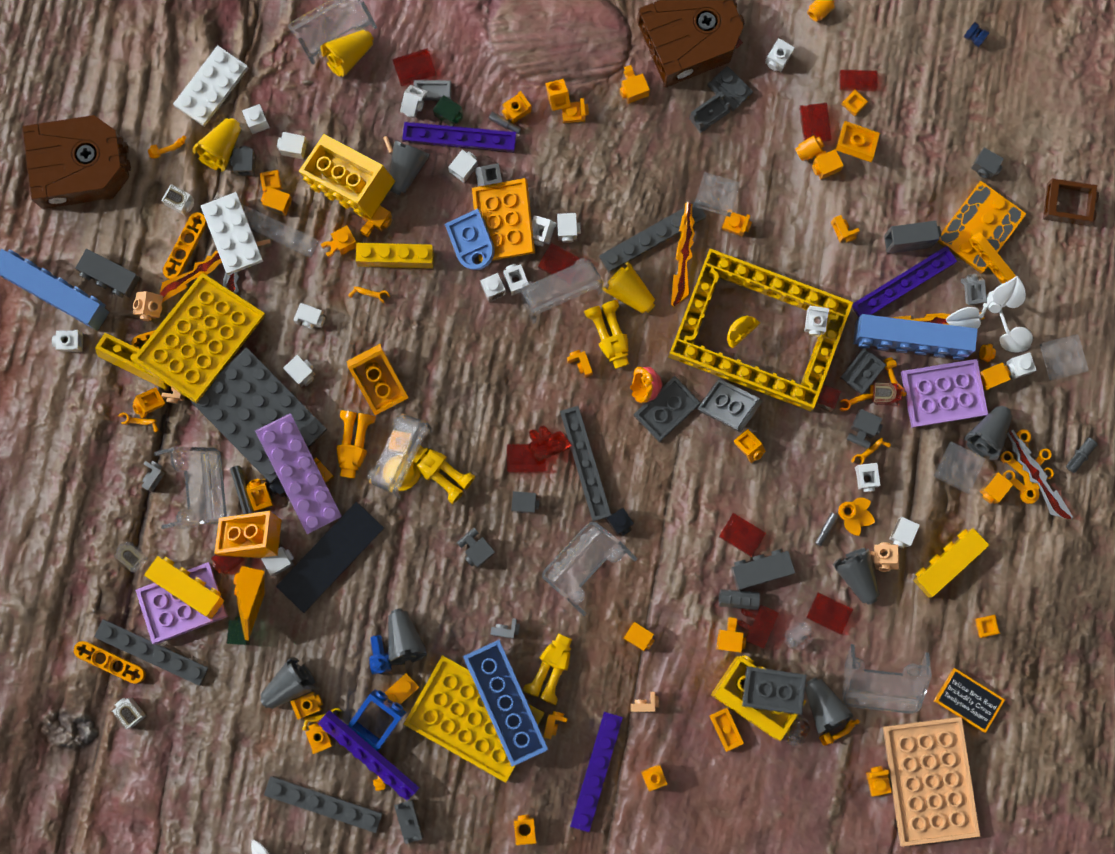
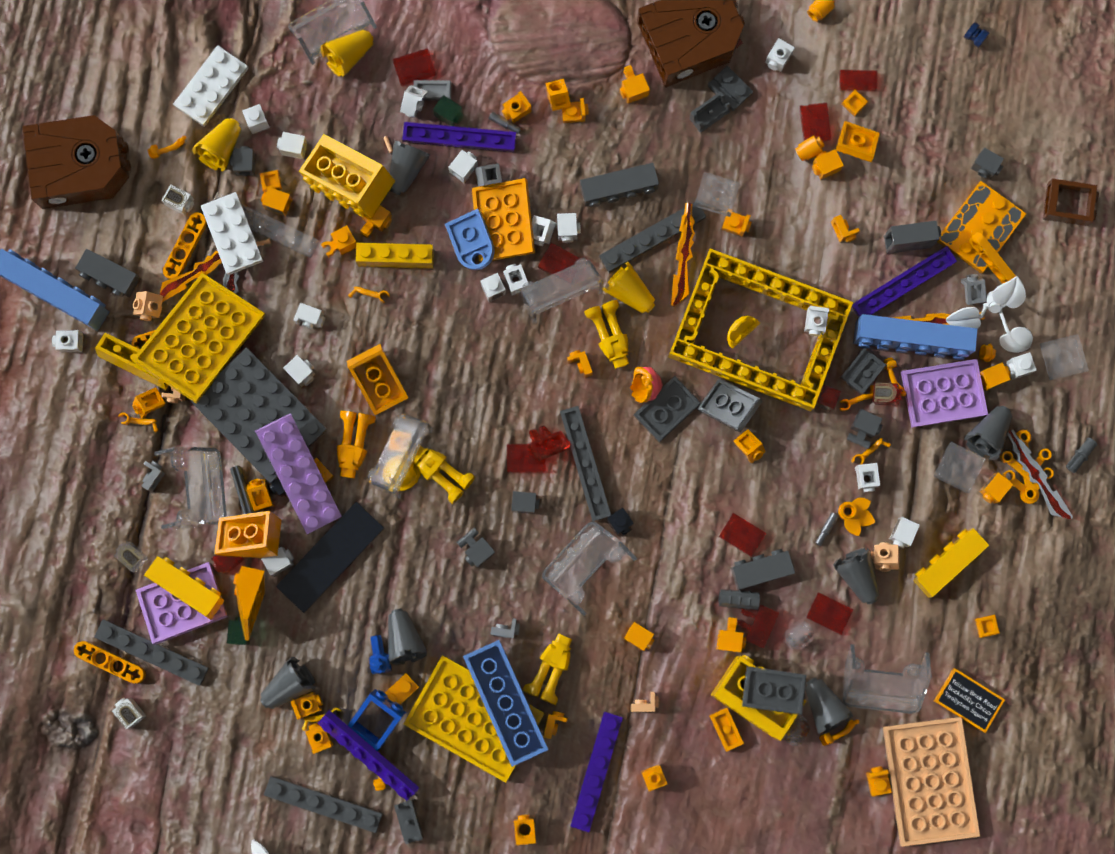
none -> dark grey brick [580,163,659,207]

